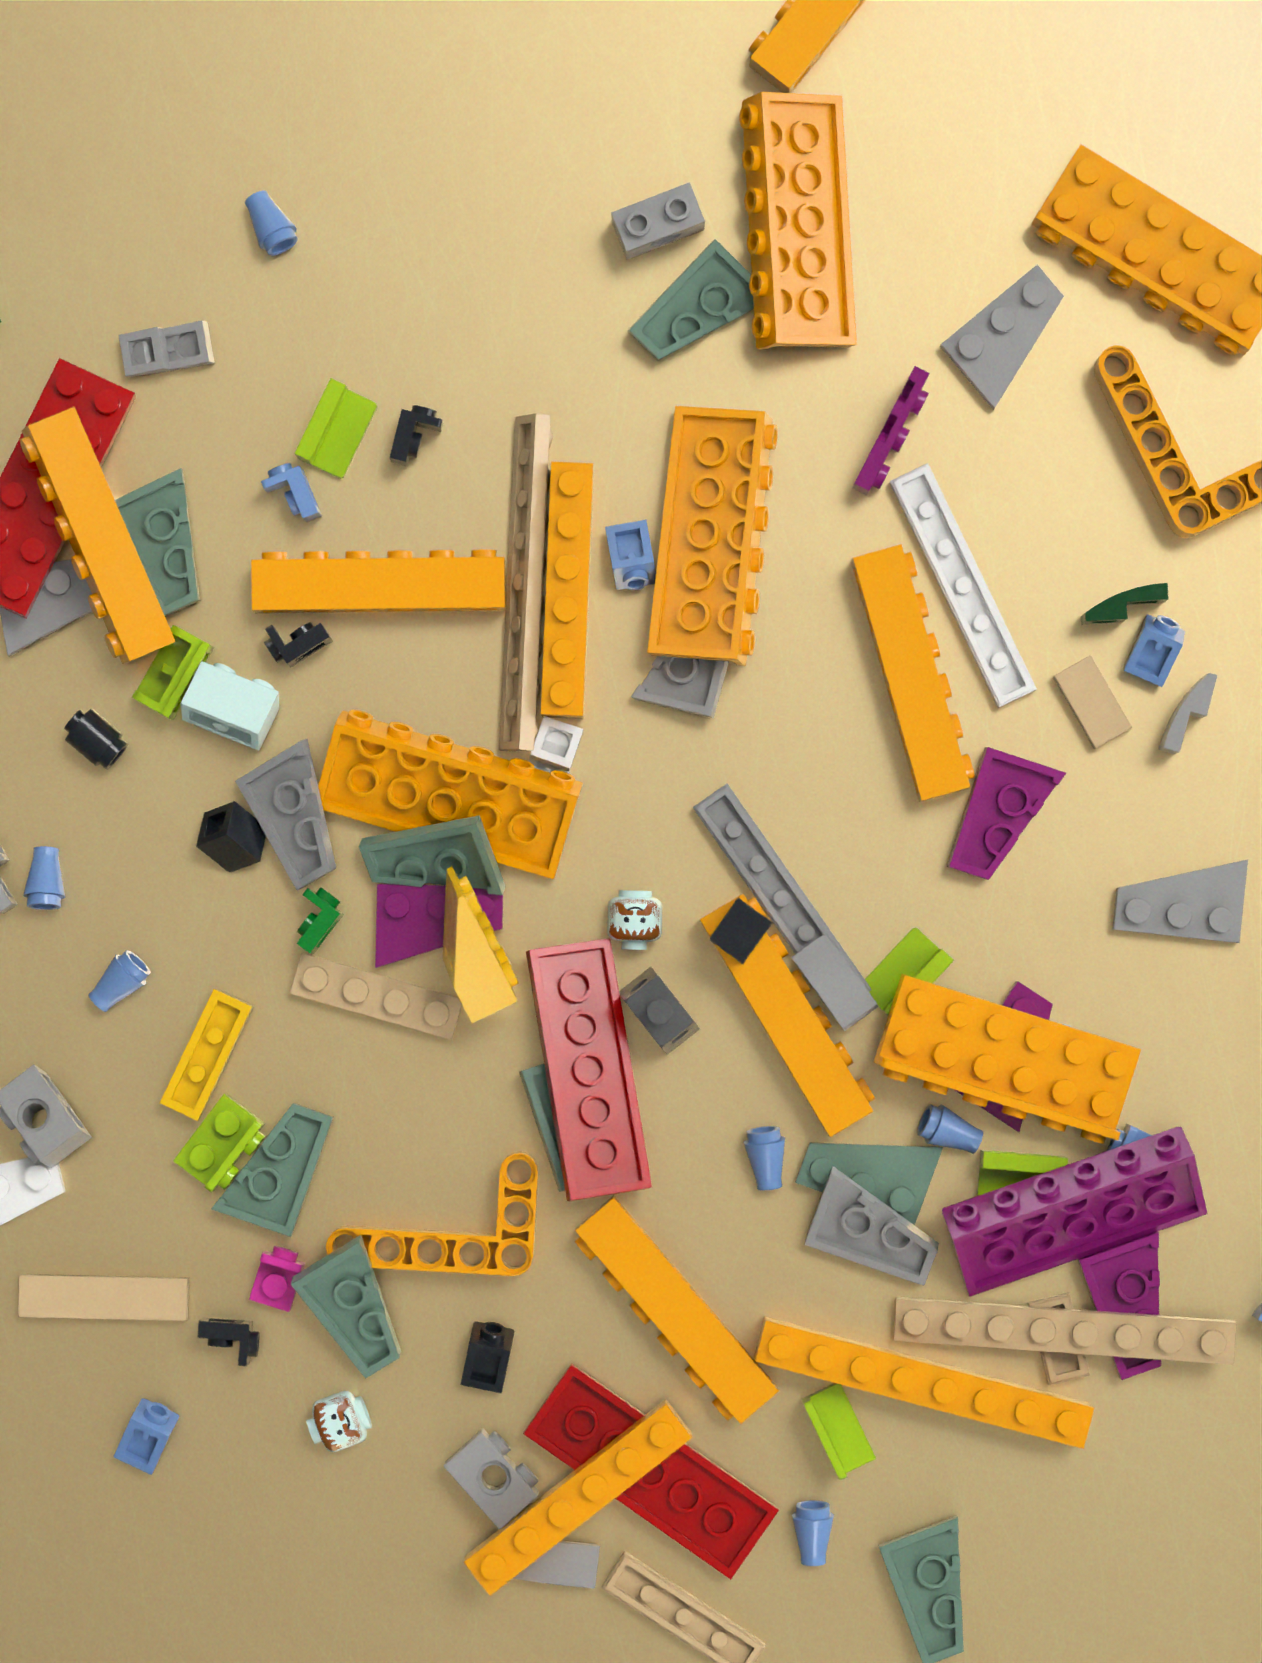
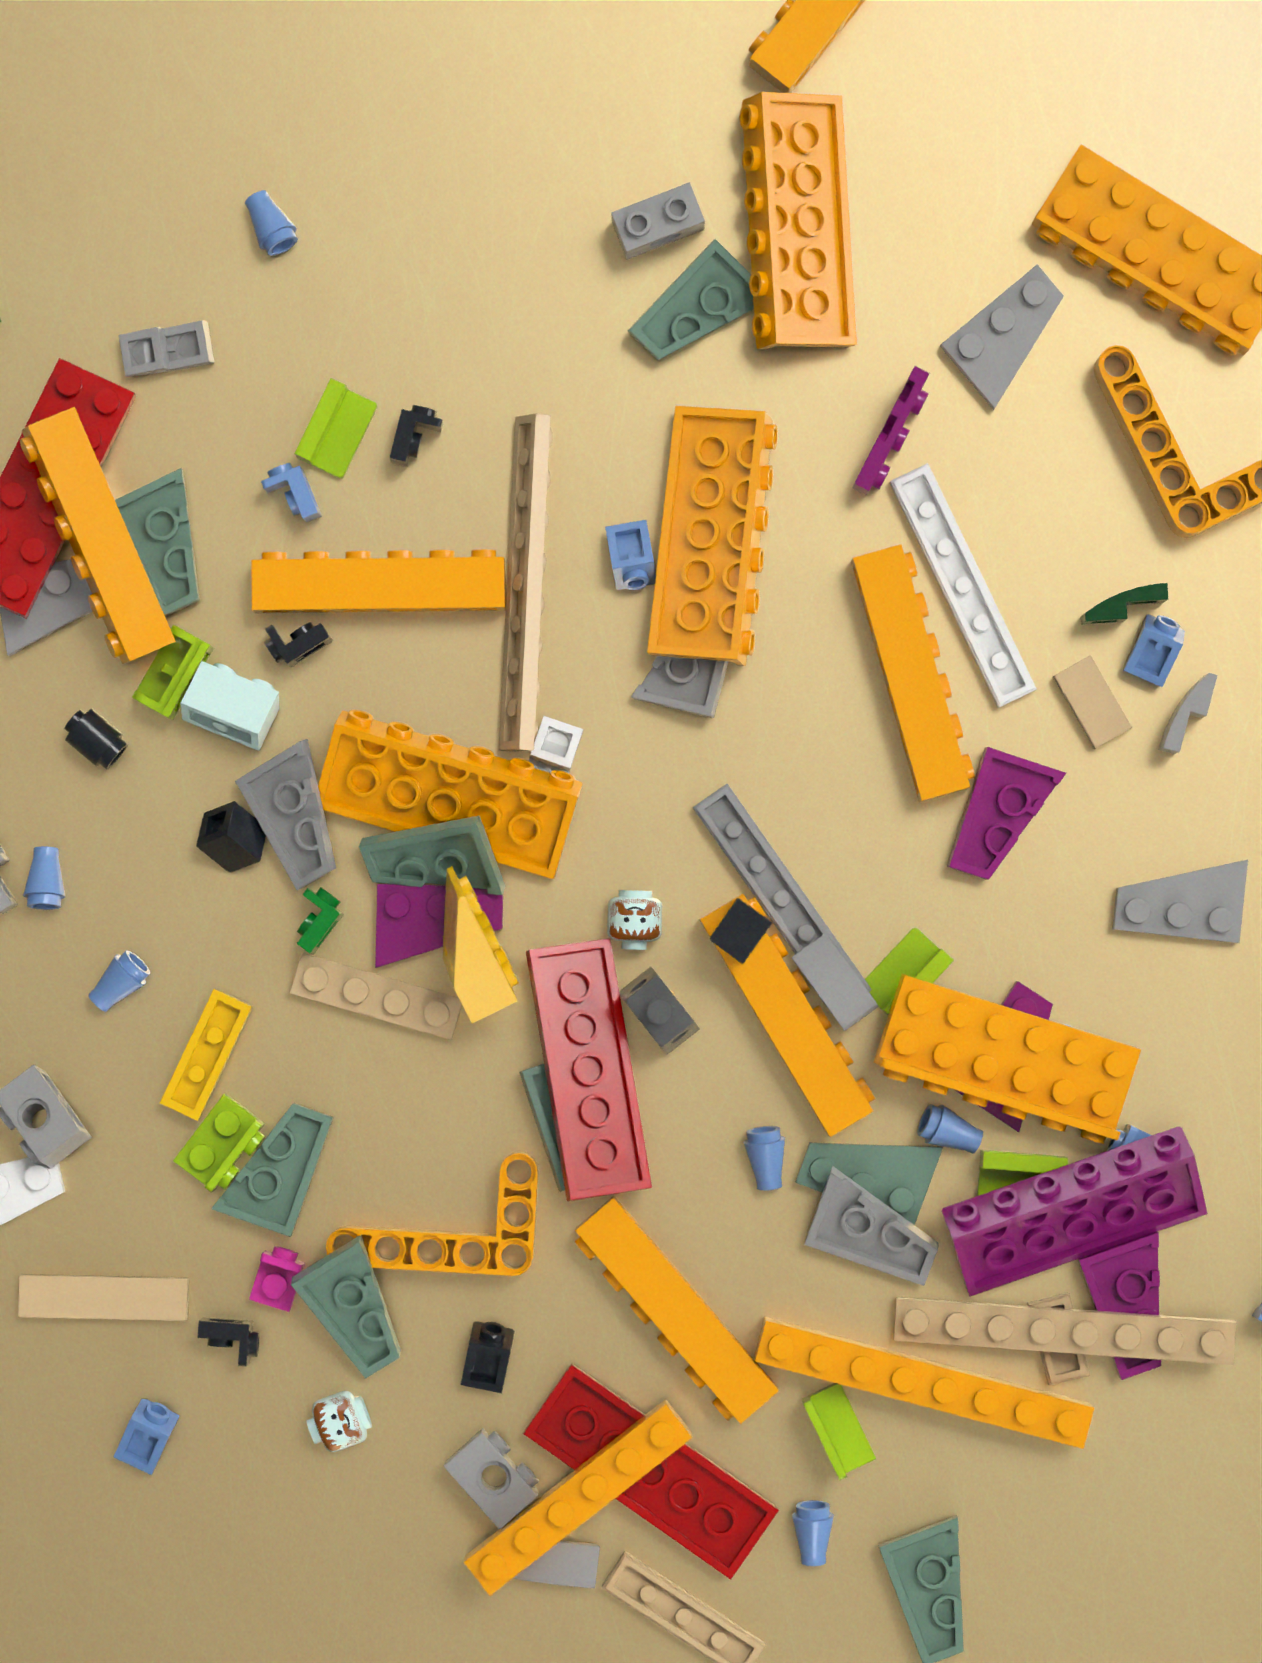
light orange brick [541,462,594,719] -> none

